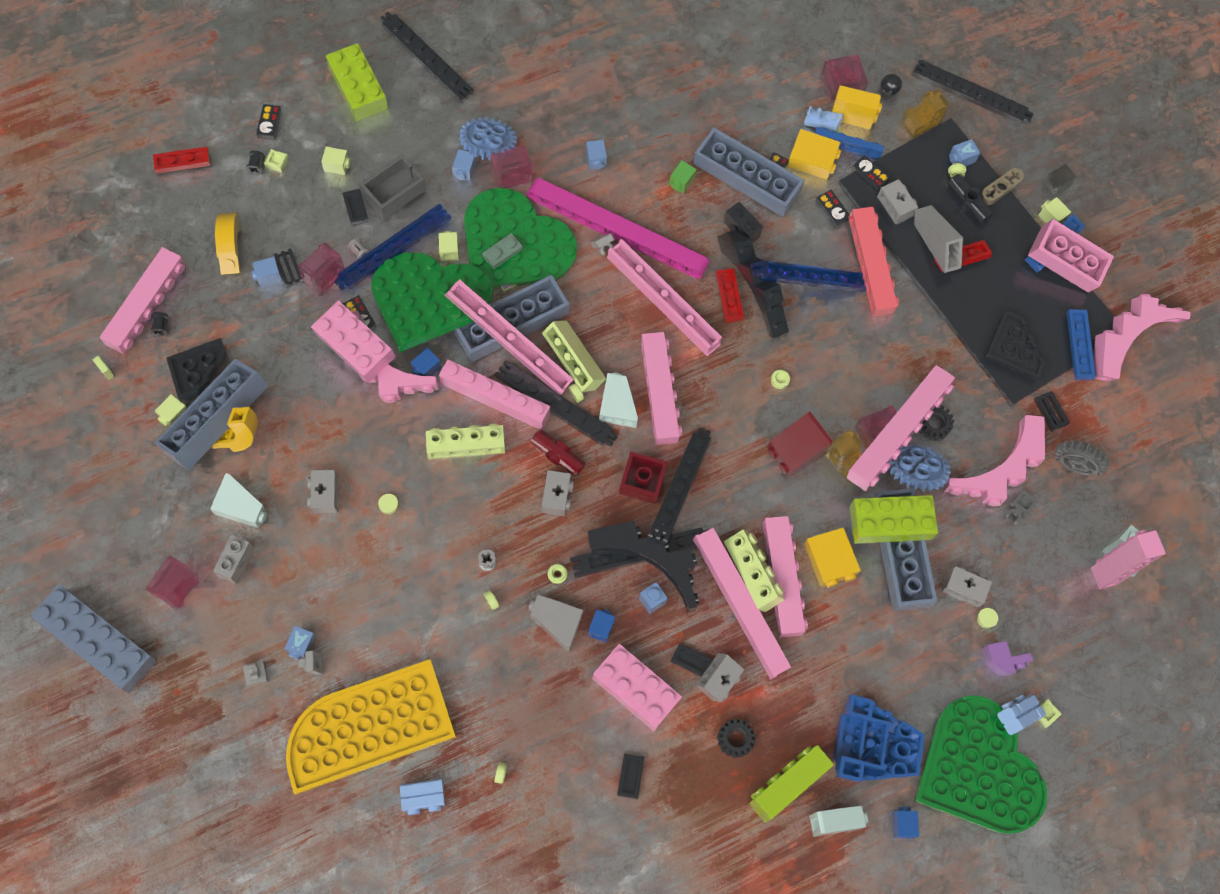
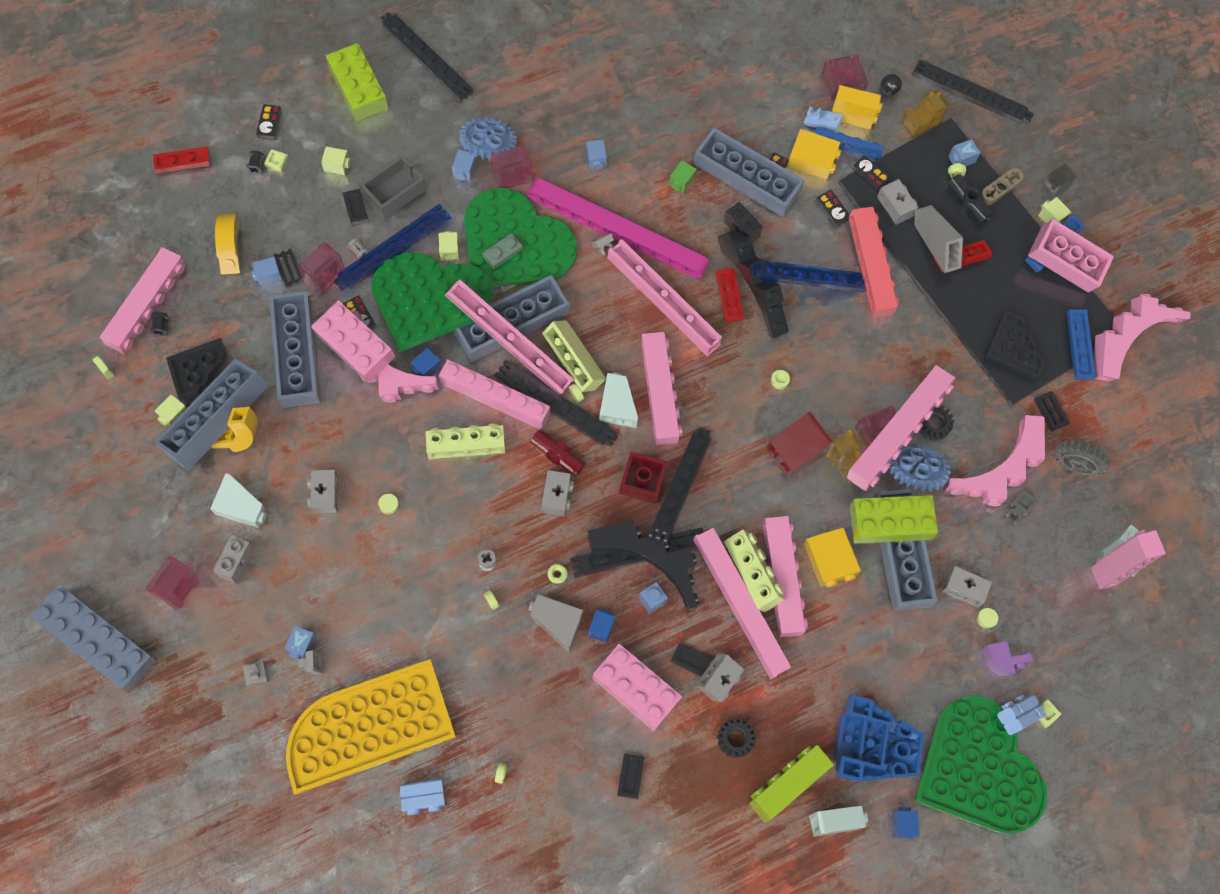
none -> sand blue brick [269,291,320,408]

